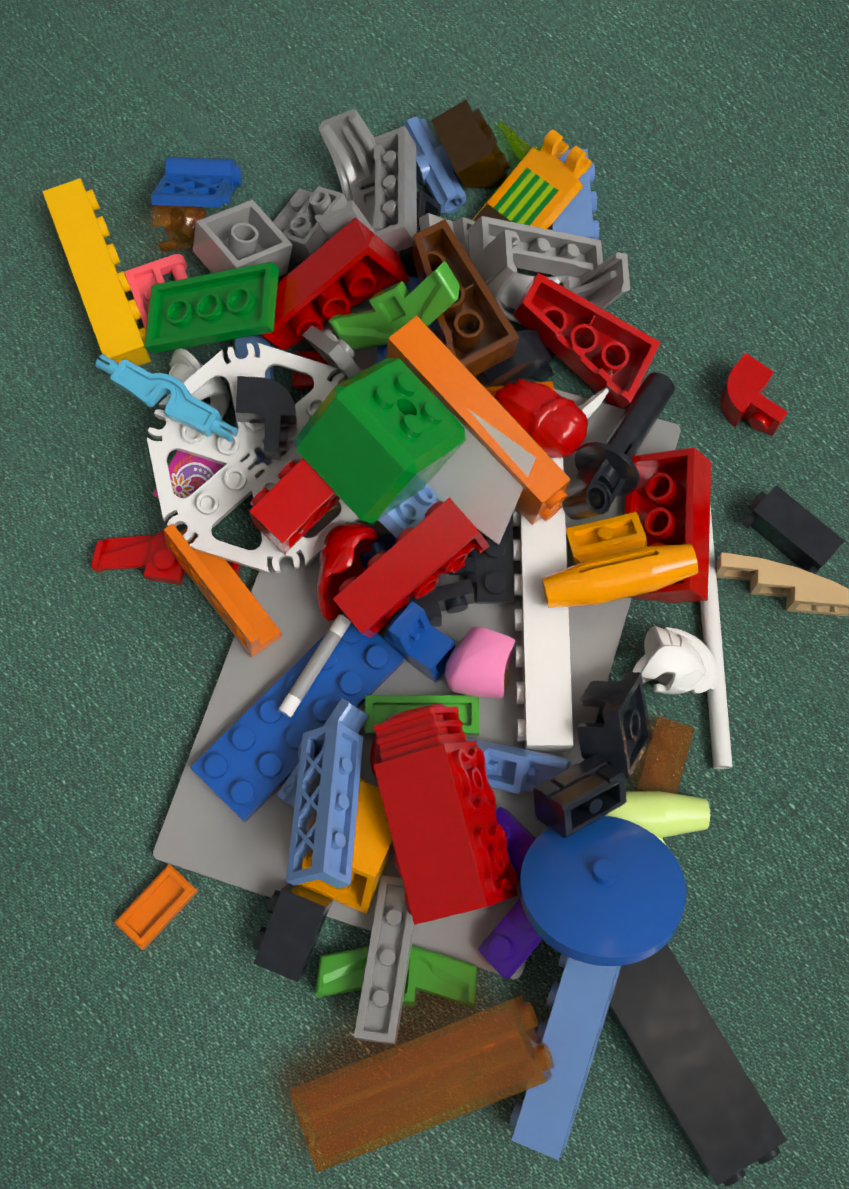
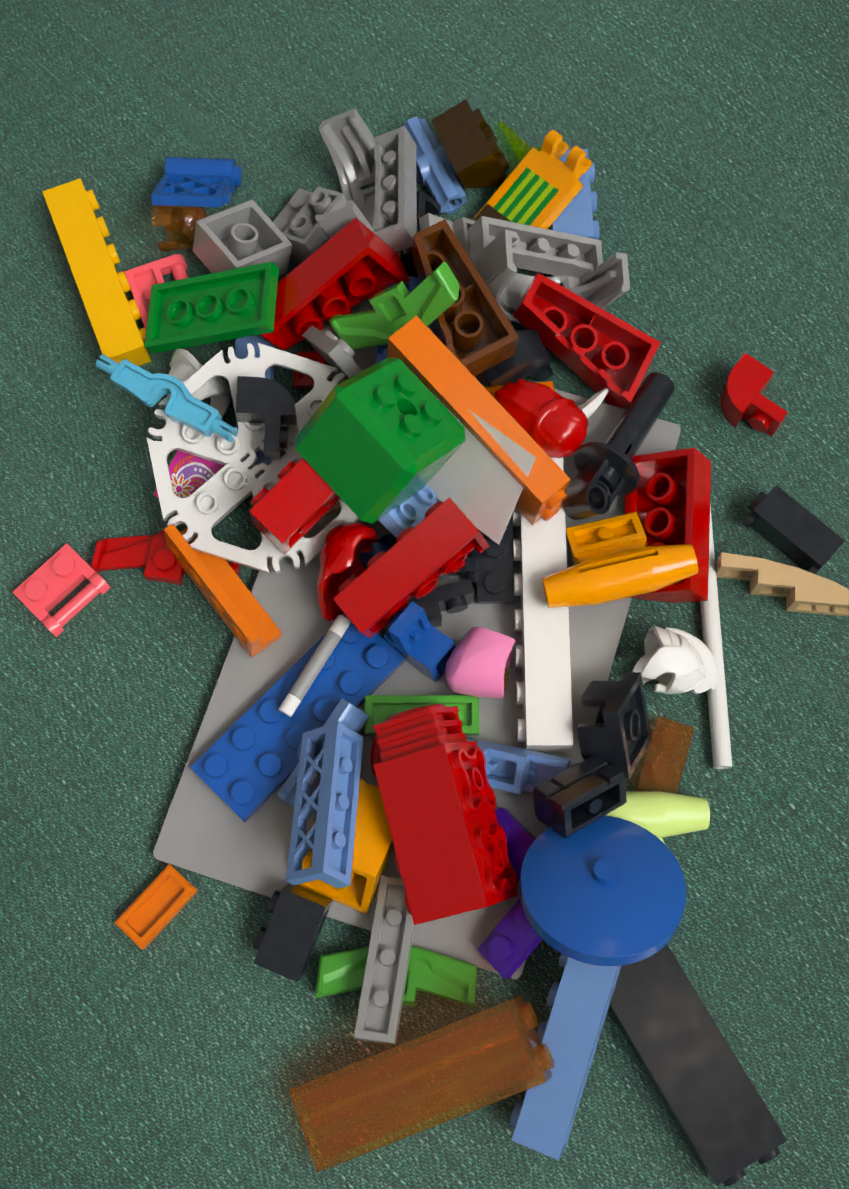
none -> coral plate [13,543,111,638]

